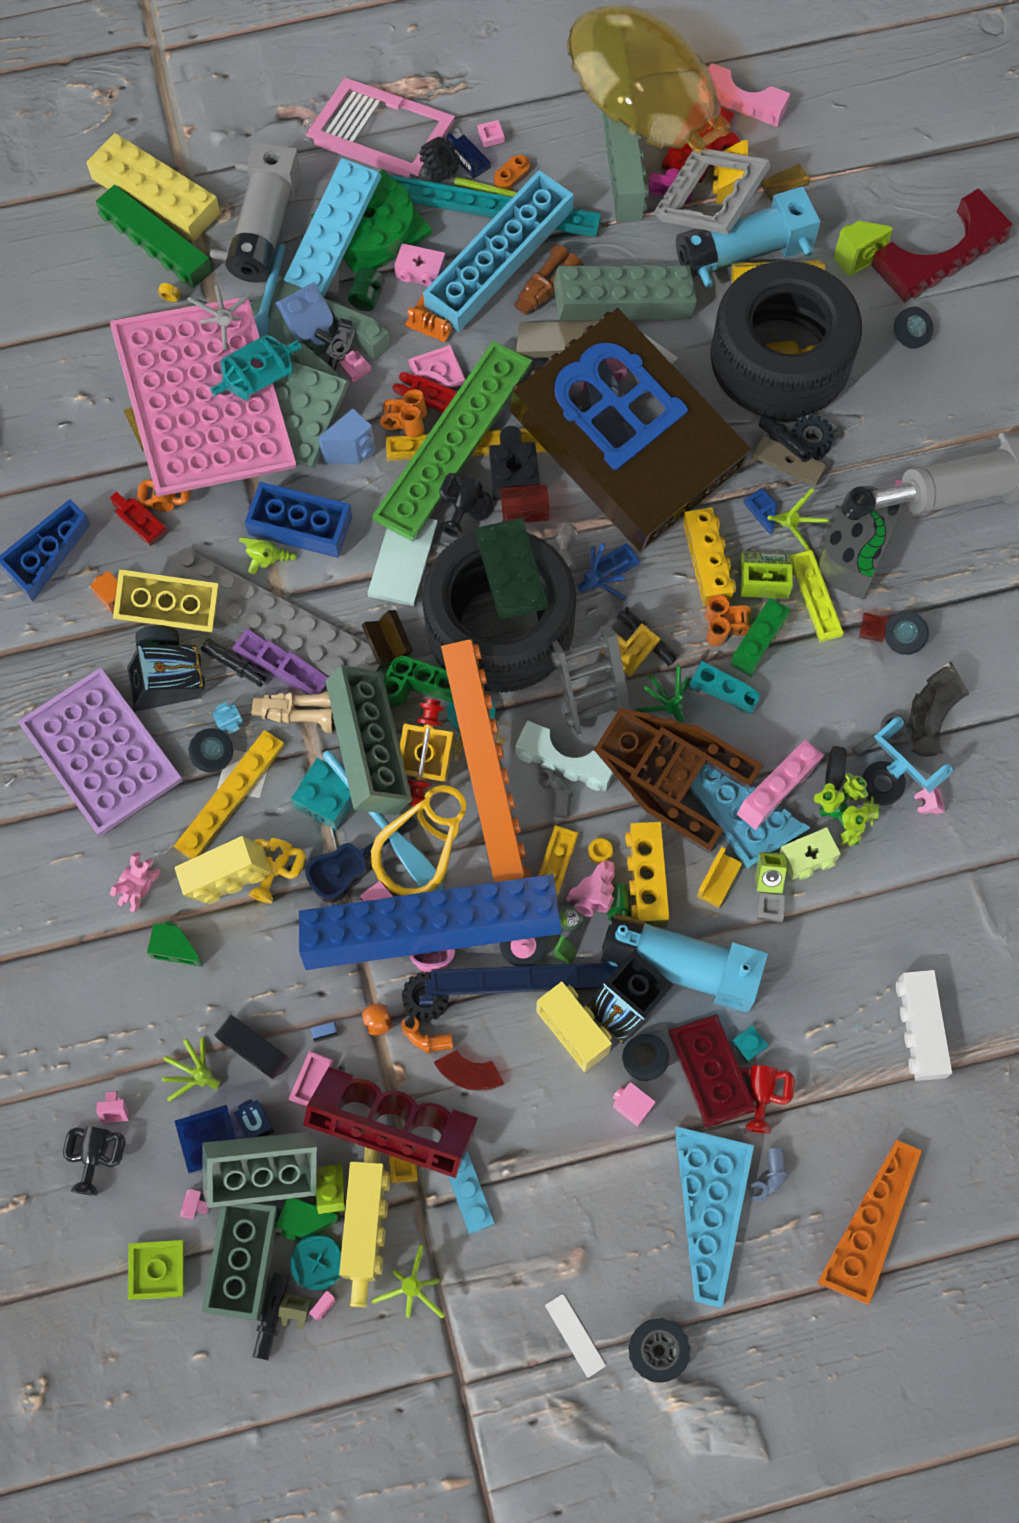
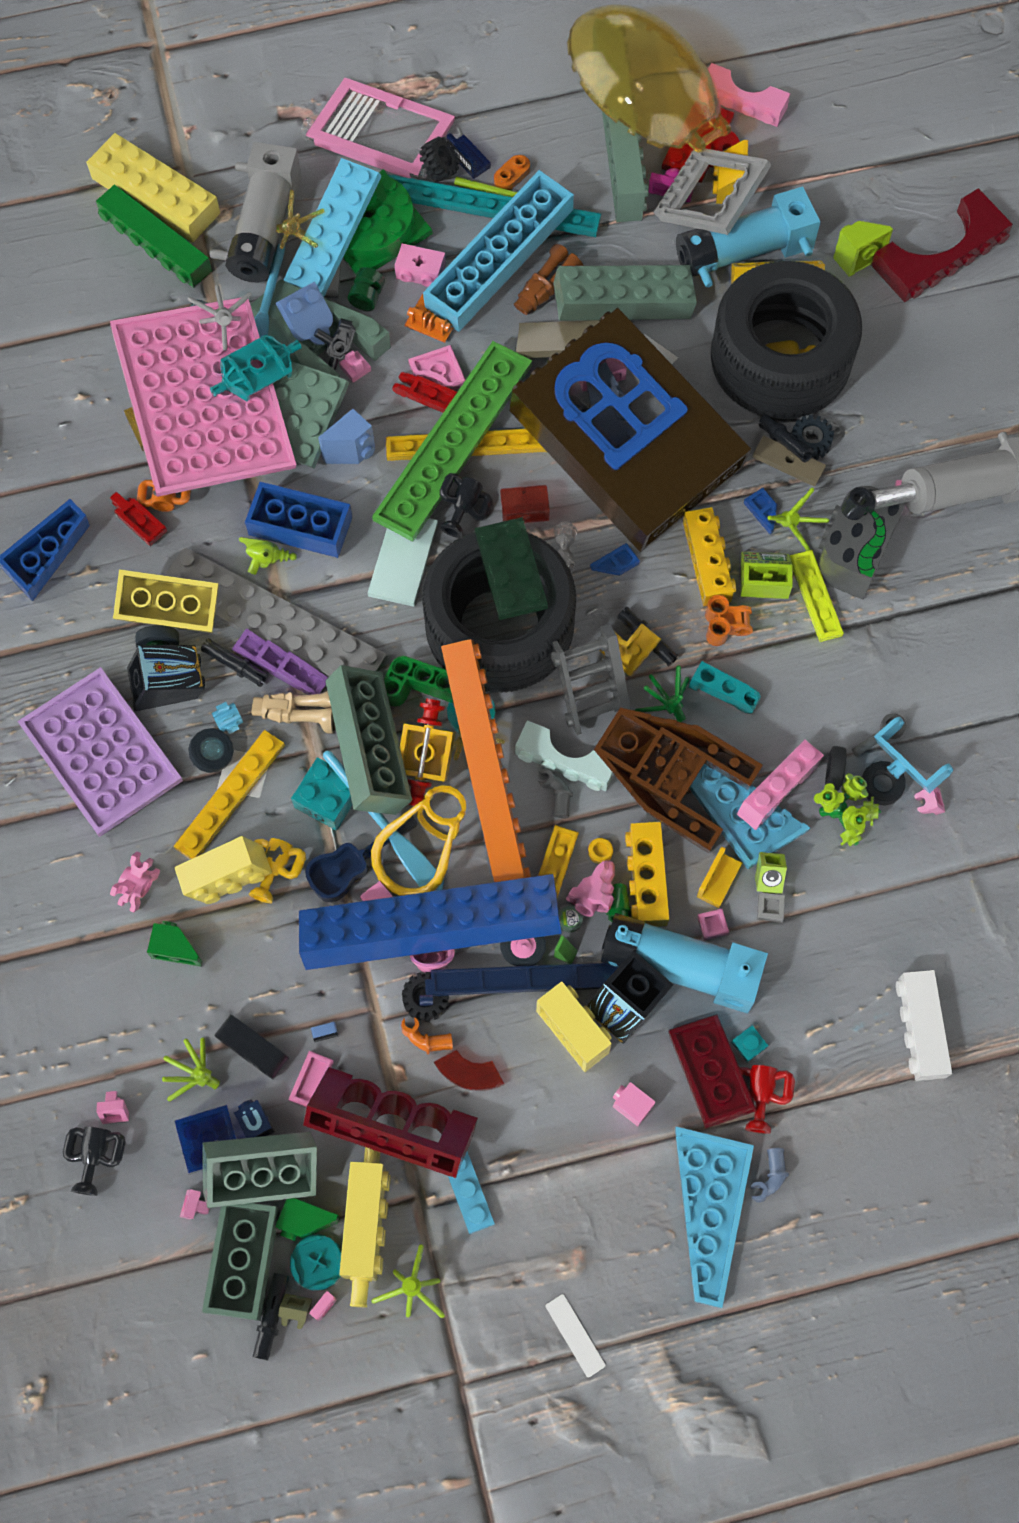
orange brick [90,570,118,614] -> none
lime plate [128,1240,185,1301] -> none
yellow tile [158,283,182,302] -> none
lime plate [316,1163,345,1214] -> none
dark brown panel [362,610,413,665] -> none
orange piece [362,1003,392,1036] -> none
orange piece [380,389,428,438] -> none
yellow tile [389,1155,418,1184] -> none
bright pink plate [478,120,505,148] -> none
black brick [489,426,540,501] -> none
blue plant [577,543,628,600] -> none
black wheel [622,1034,670,1081] -> none
black wheel [628,1318,691,1383] -> none
green arch [730,598,791,677] -> none
clear yellow tile [761,164,810,201] -> none
yellowish green brick [778,827,841,880] -> none
orange wing [817,1140,922,1305] -> none
clear red plate [858,612,888,643] -> none
black wheel [884,611,929,655] -> none
black wheel [893,307,934,349] -> none
clear smoke brick [906,662,969,757] -> none
none -> clear yellow plant [276,190,325,249]
none -> bright pink tile [697,909,730,941]

